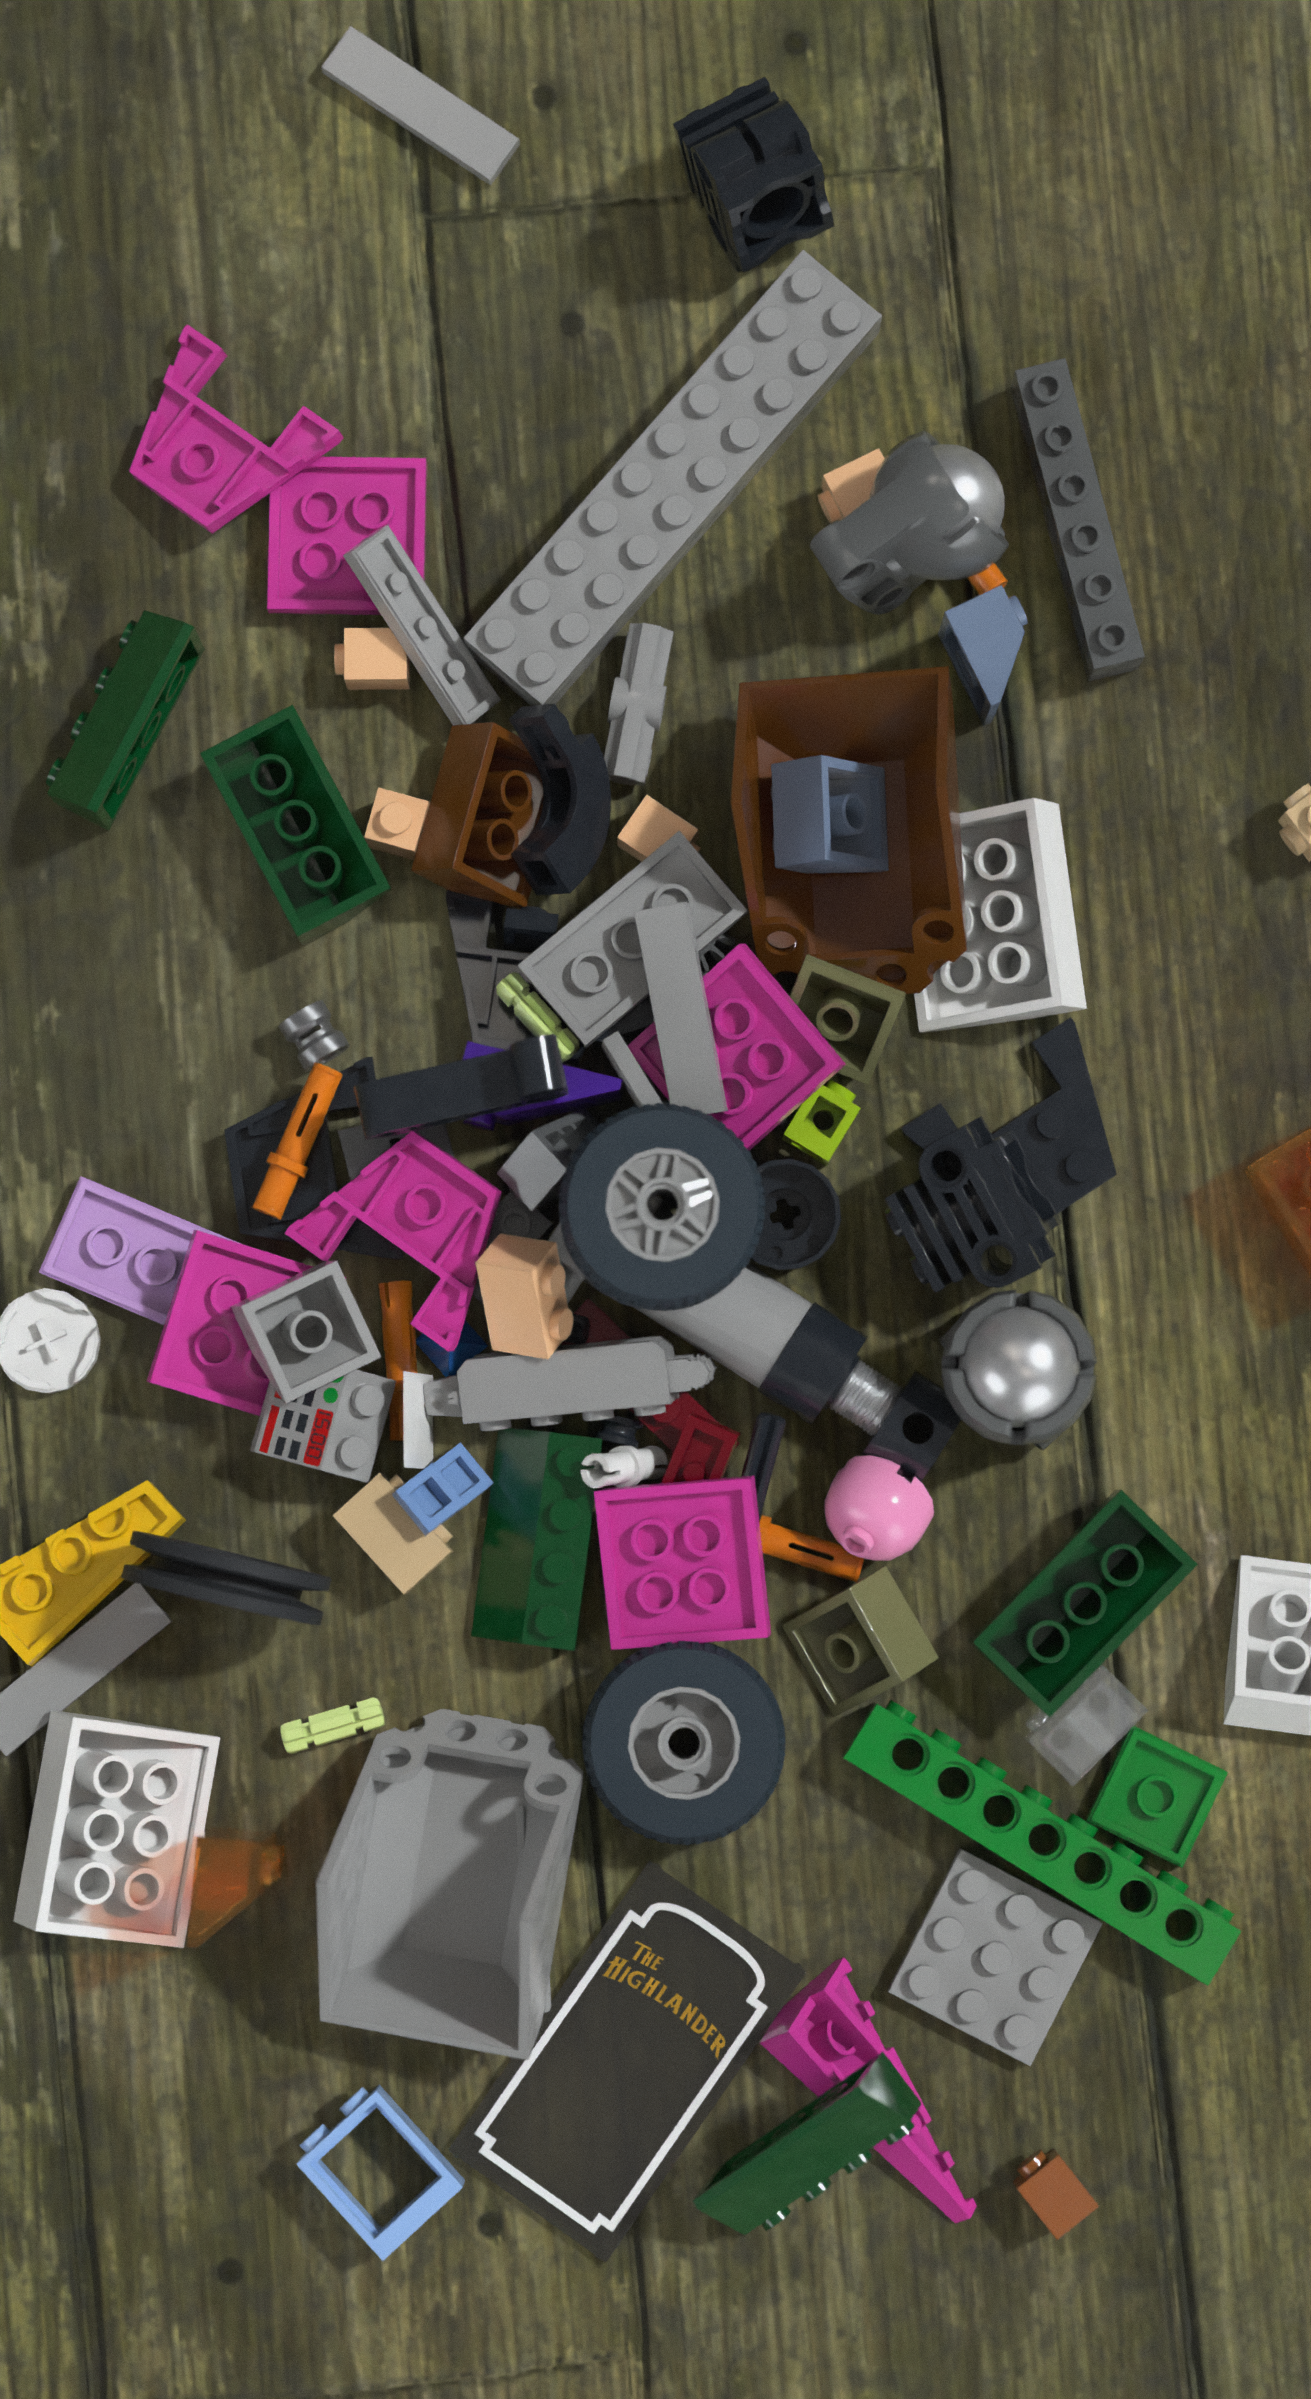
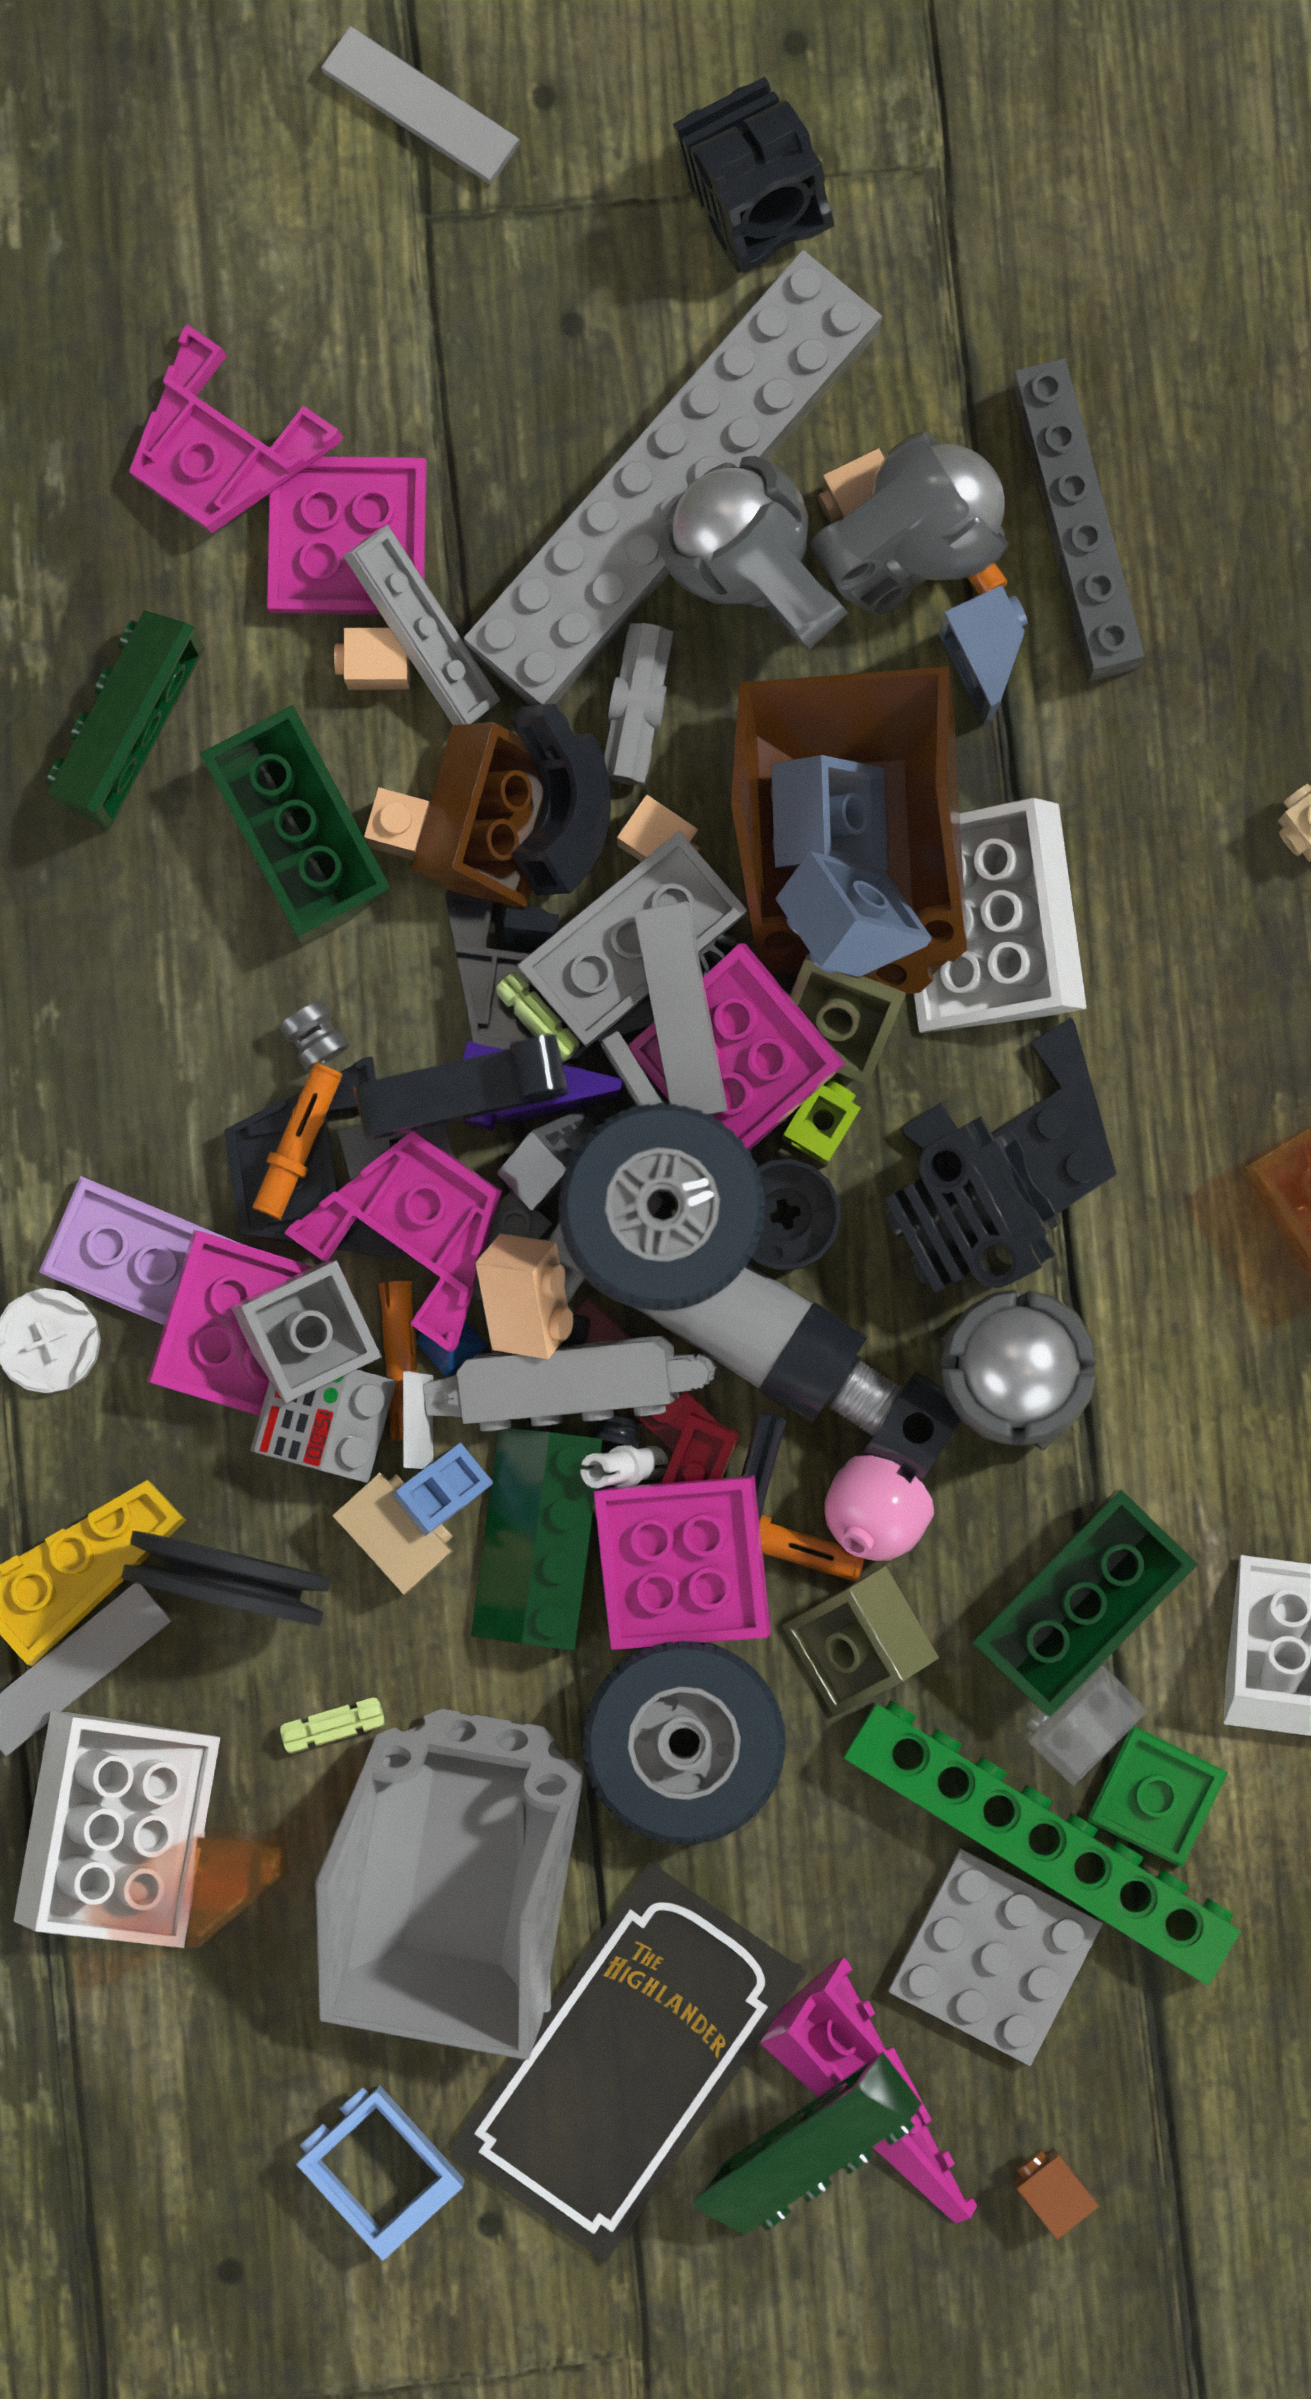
none -> dark grey piece [659,455,848,650]
none -> sand blue slope [775,851,932,977]

